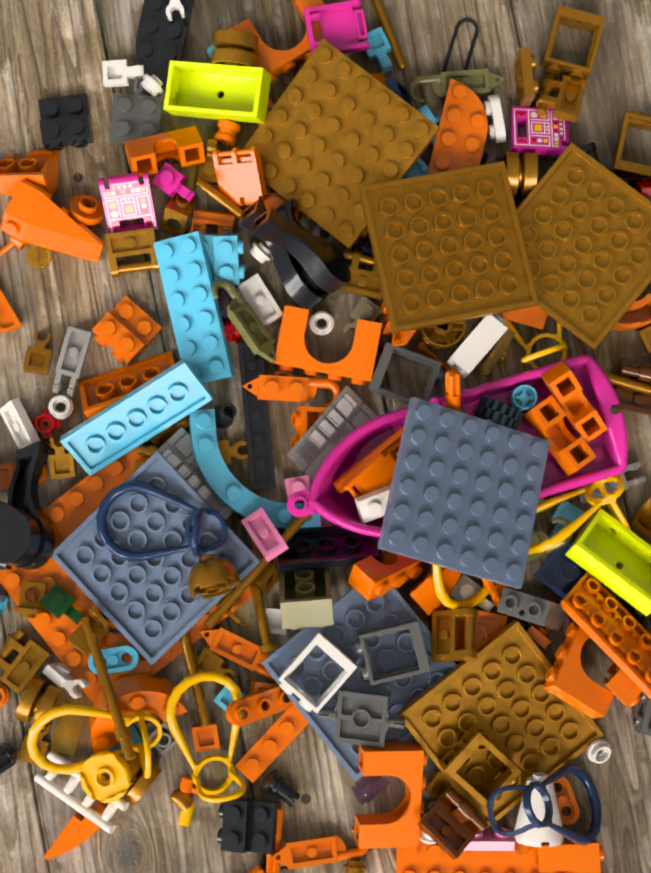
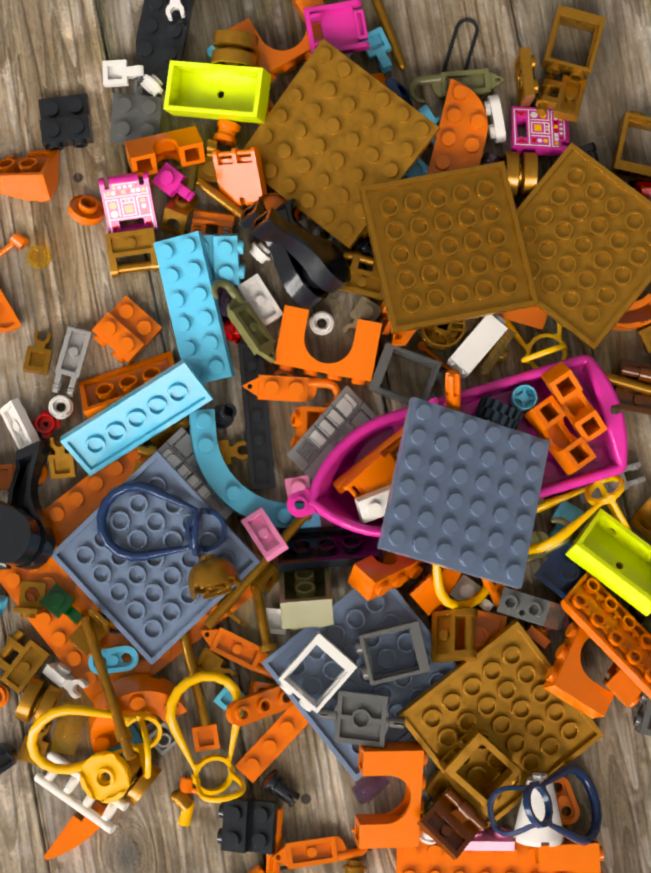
orange wedge [1,179,105,263] -> none
white plate [586,739,611,764] -> none

